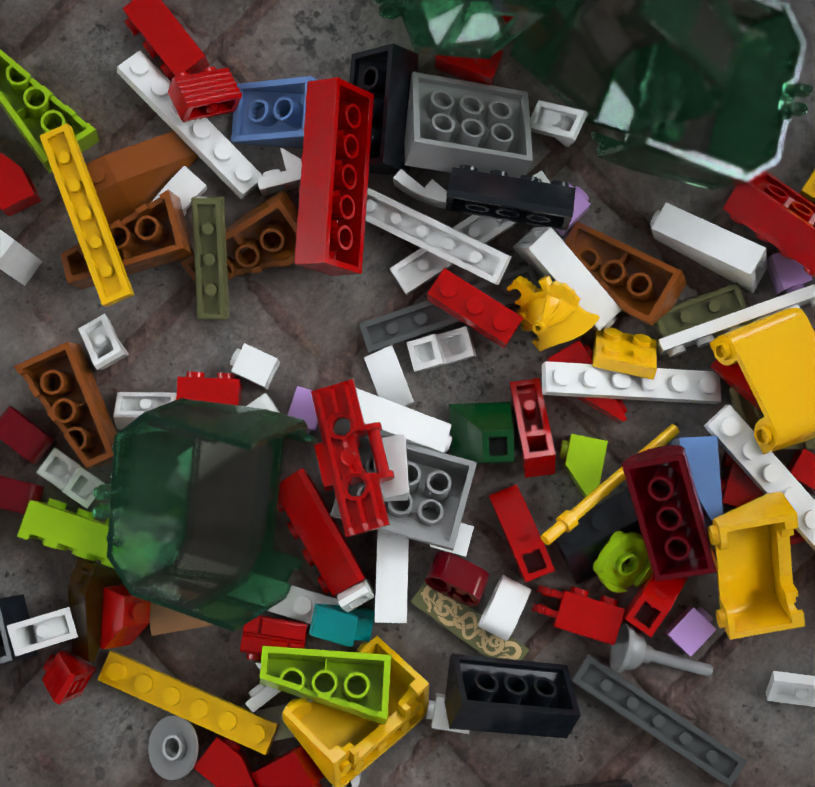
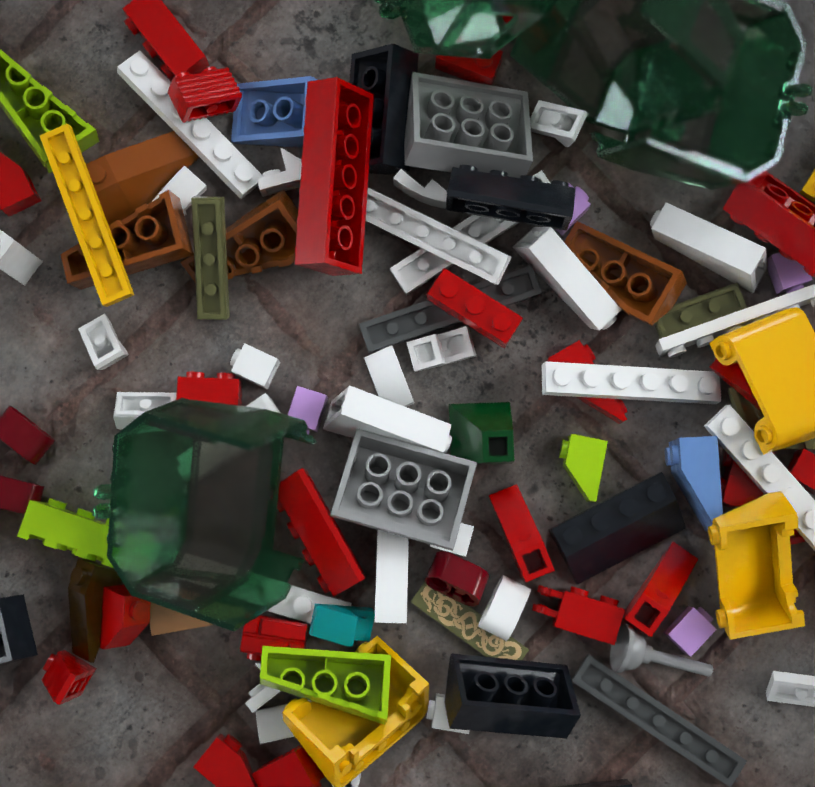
white slope [7,607,78,656] -> none
dark orange wedge [13,341,126,468] -> none
white slope [36,447,105,509] -> none
yellow plate [98,651,280,755] -> none
light grey dish [148,716,199,780] -> none
red piece [311,379,395,537] -> none
white slope [337,578,375,612] -> none
white slope [373,434,409,501] -> none
yellow helmet [507,275,600,352] -> none
red slope [510,378,556,478] -> none
yellow bar [540,424,680,545] -> none
yellow plate [592,327,657,380] -> none
lime plate [593,531,652,593] -> none
dark red brick [622,445,718,582] -> none

